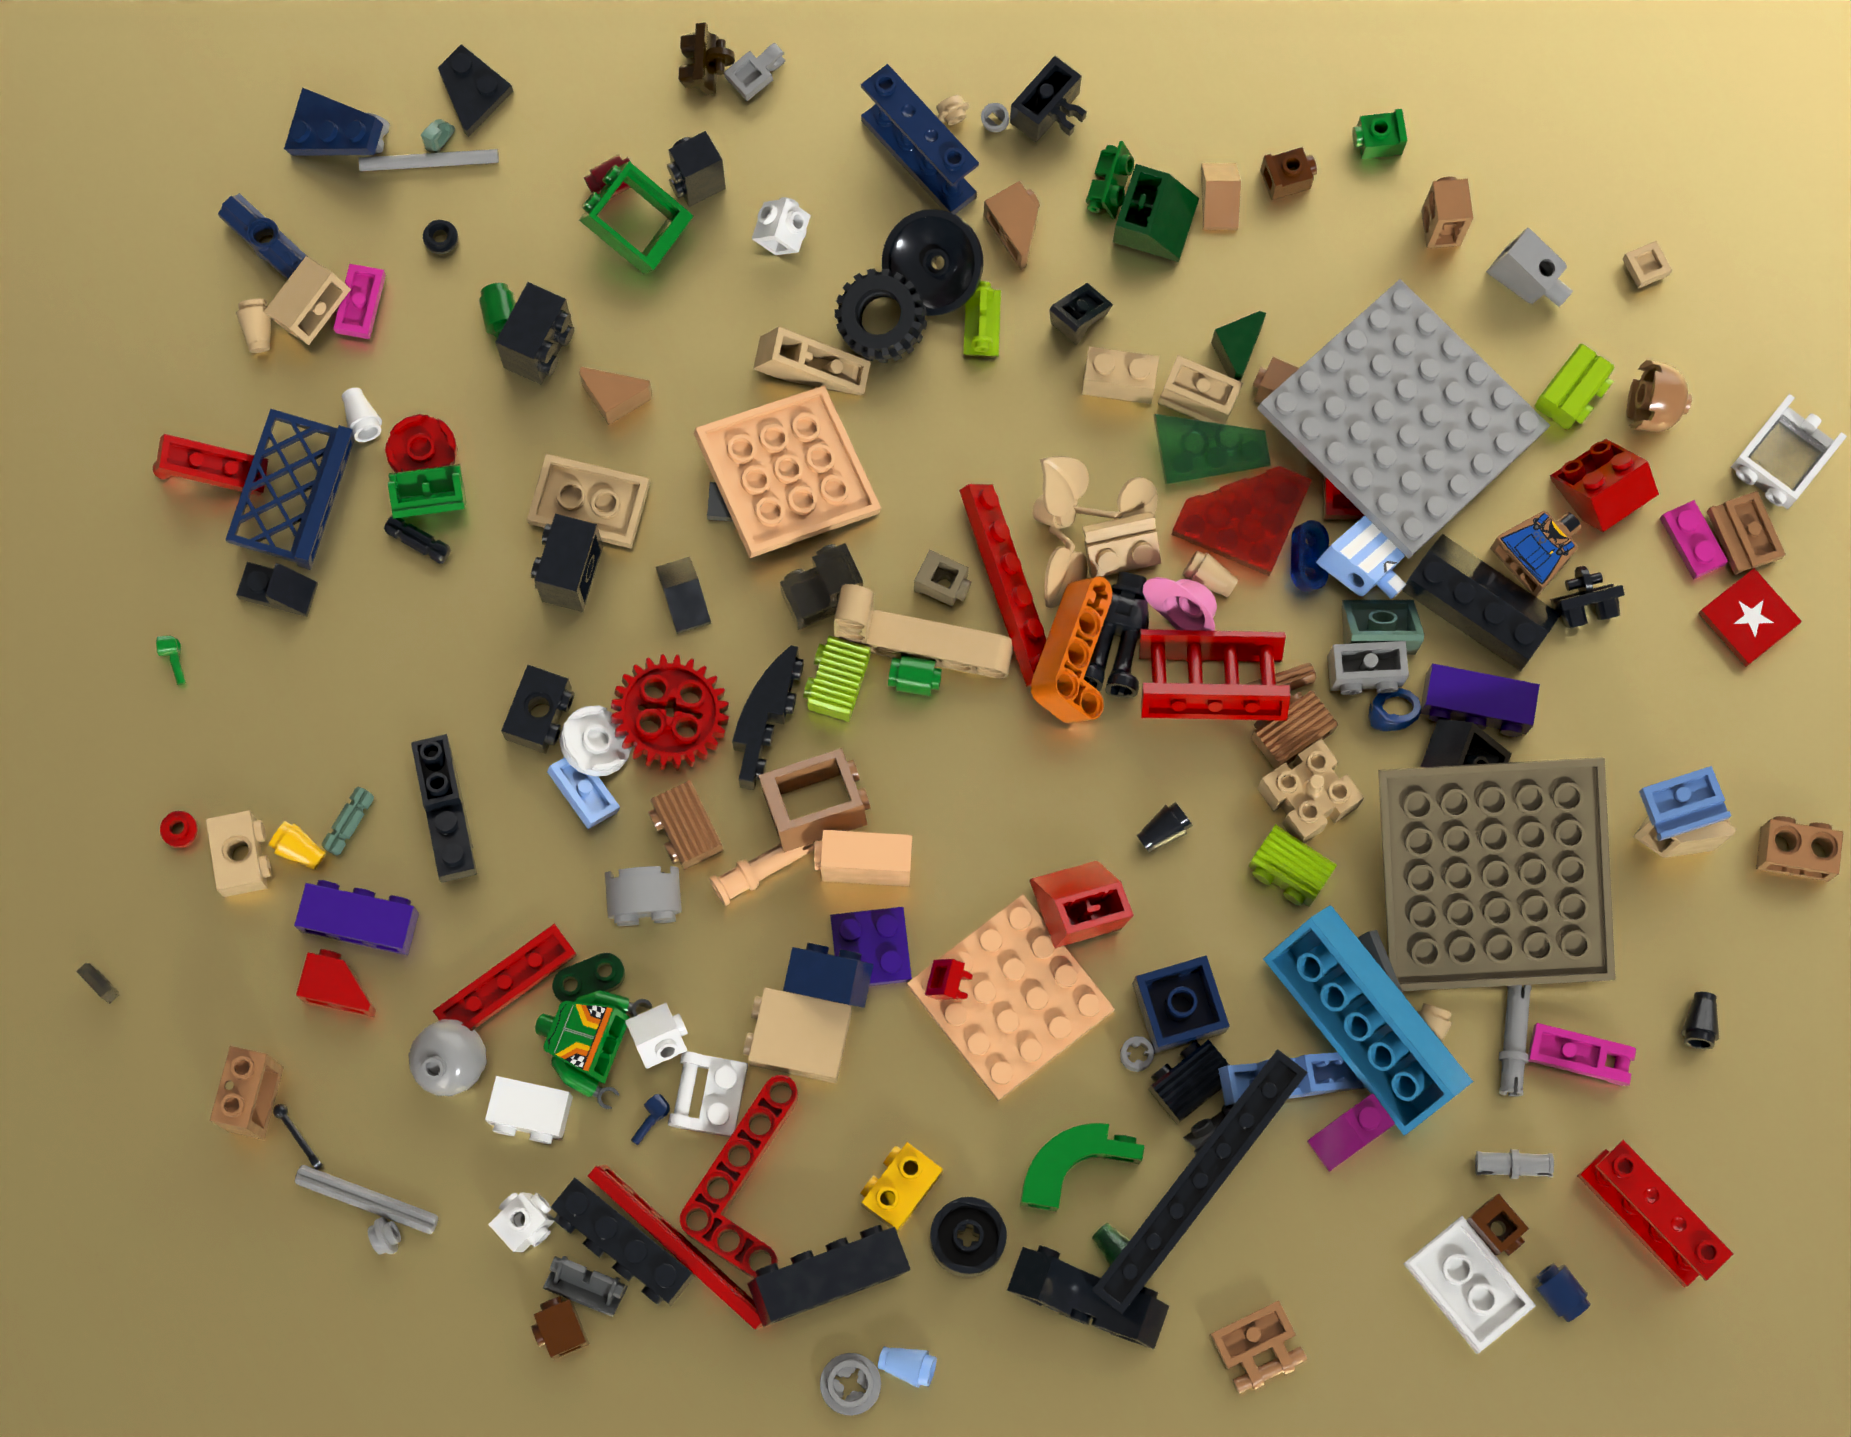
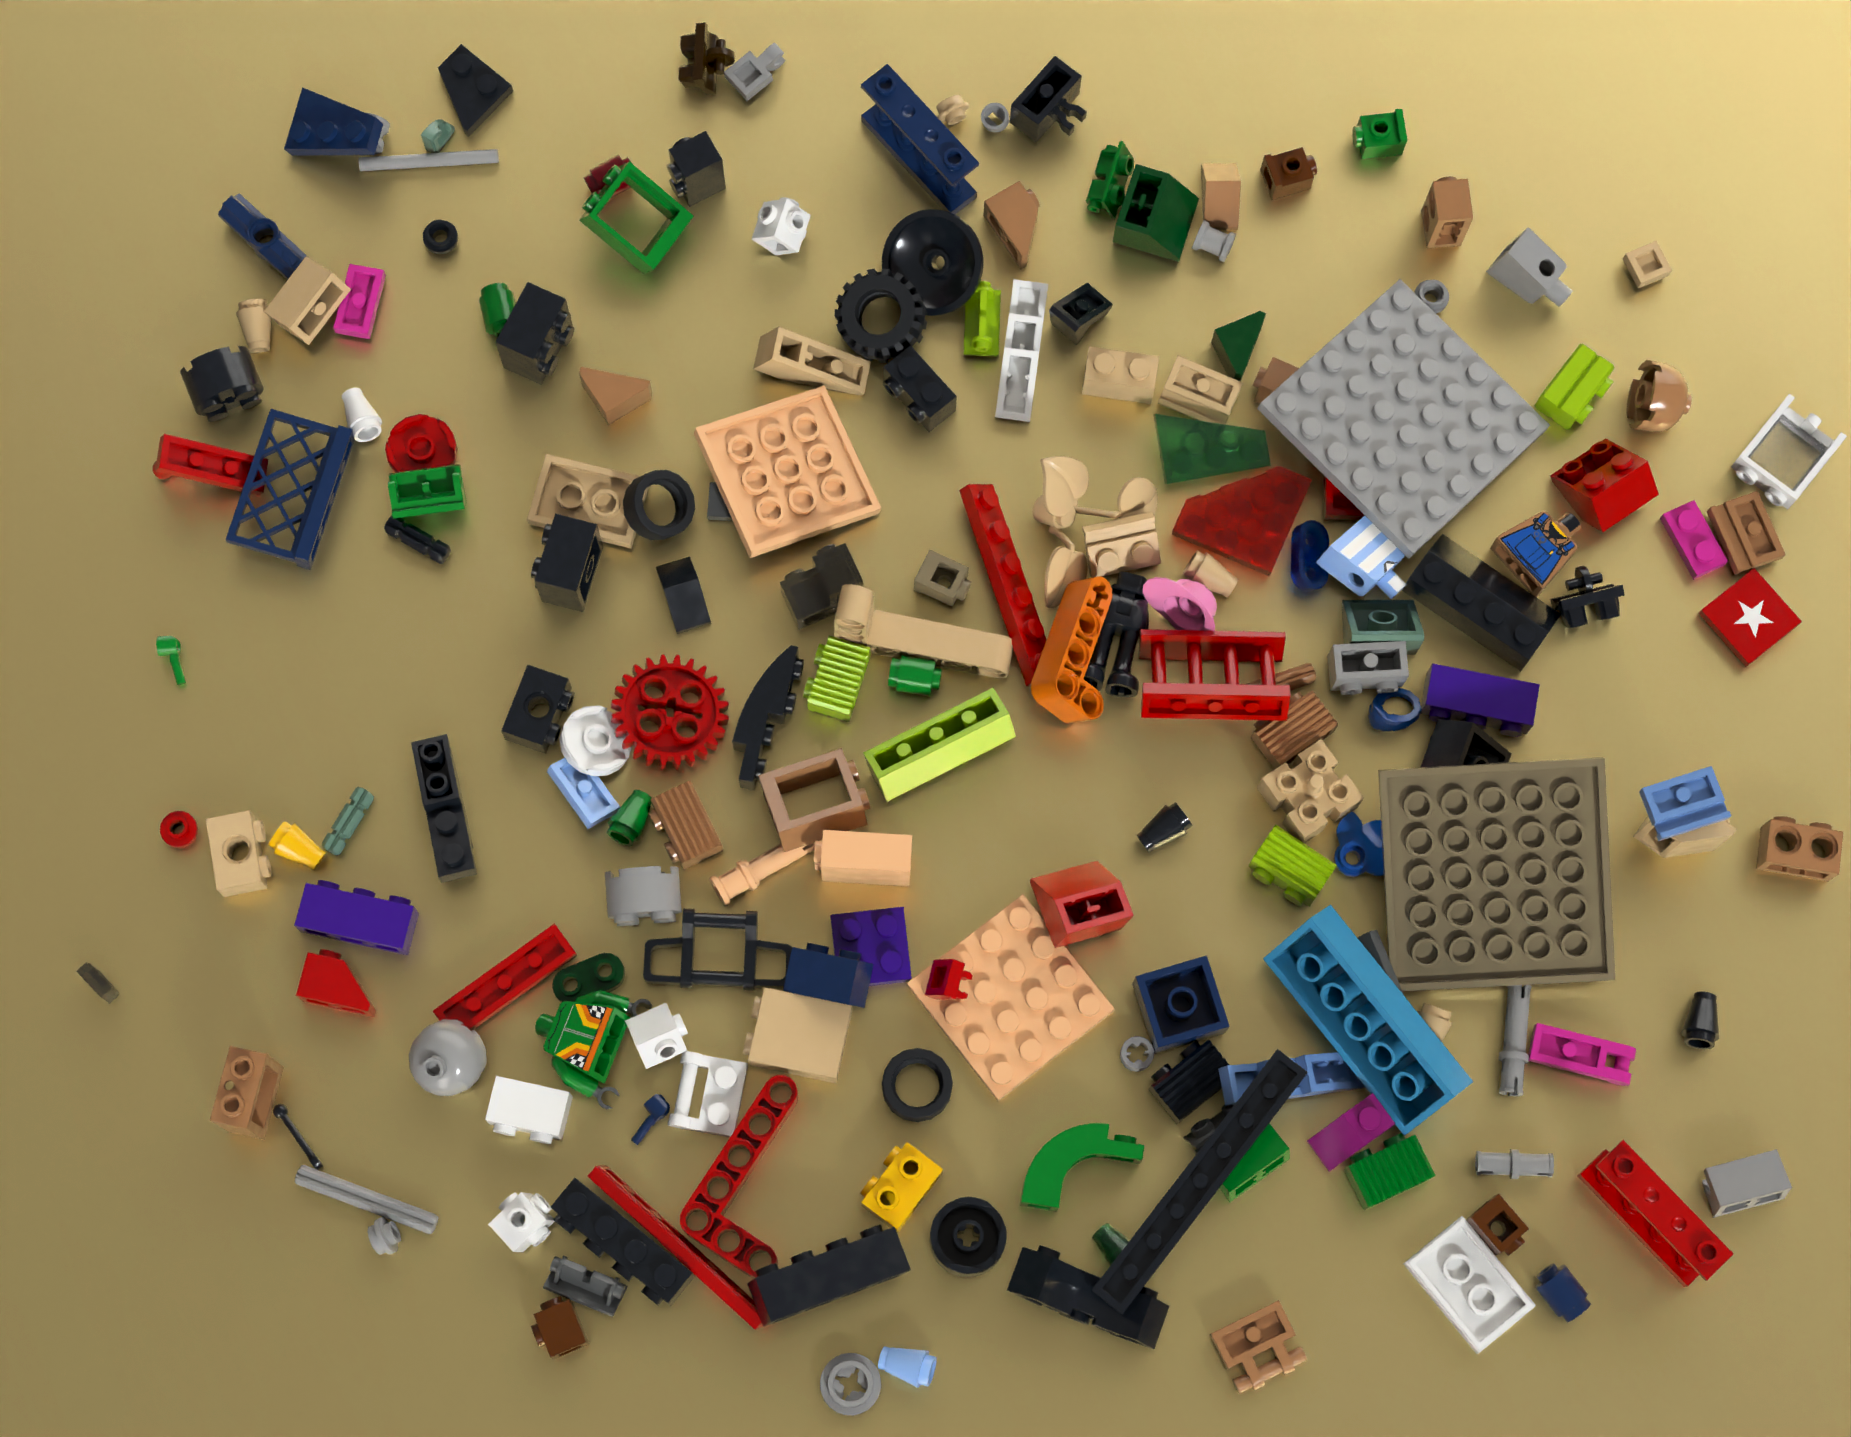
black slope [236,562,318,617] -> none
none -> black brick [180,346,264,422]
none -> green cone [607,790,652,846]
none -> black tyre [623,470,695,540]
none -> black bar [643,908,792,991]
none -> lime brick [863,688,1016,802]
none -> black tyre [882,1048,953,1122]
none -> black brick [883,345,957,432]
none -> white slope [995,279,1048,422]
none -> light grey bush [1192,220,1236,262]
none -> green hinge [1220,1123,1290,1202]
none -> blue plate [1334,812,1384,877]
none -> green brick [1344,1133,1436,1210]
none -> light grey plate [1414,280,1449,313]
none -> light grey hinge [1702,1149,1792,1218]

